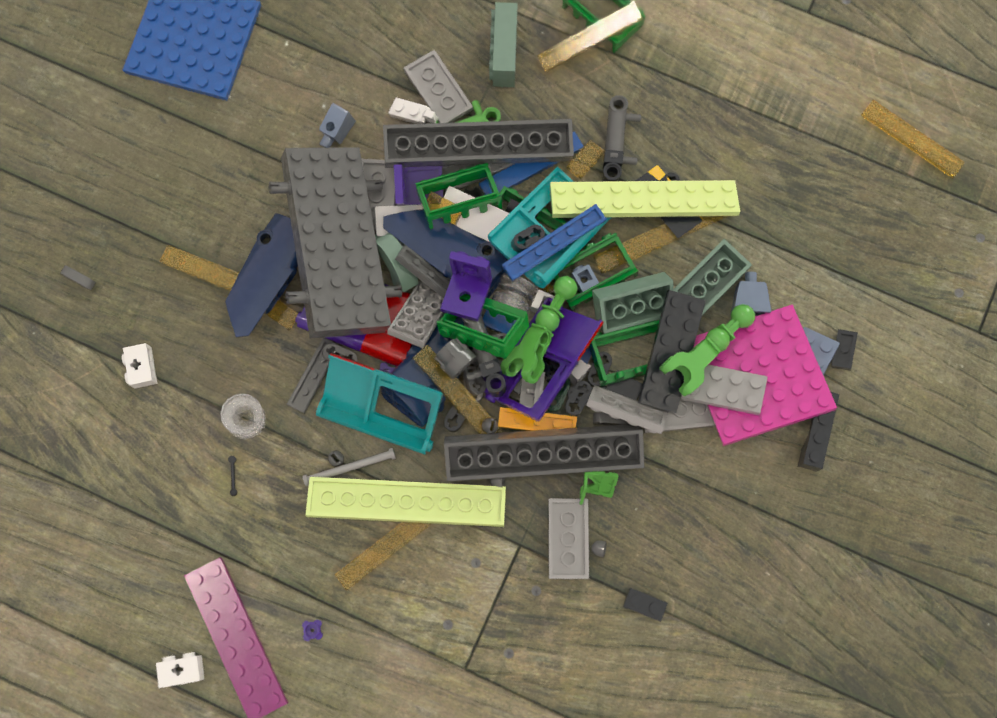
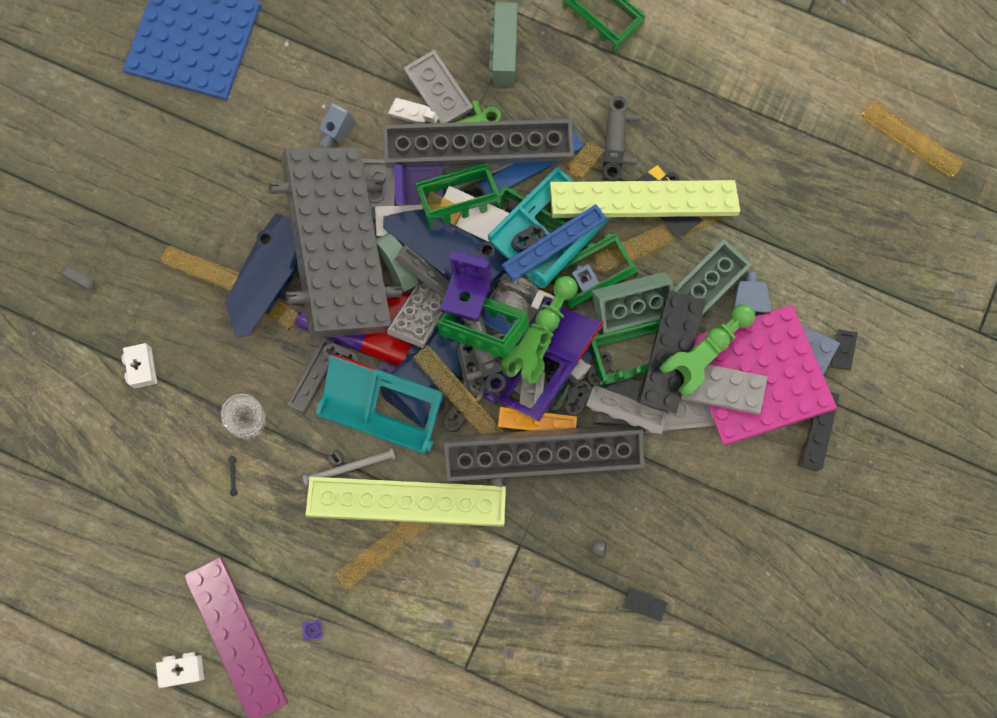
dark grey piece [435,338,477,380] -> none
dark grey hinge [482,418,498,434] -> none
clear yellow tile [537,1,643,72] -> none
light grey plate [548,499,589,579] -> none
bright green piece [579,471,618,505] -> none

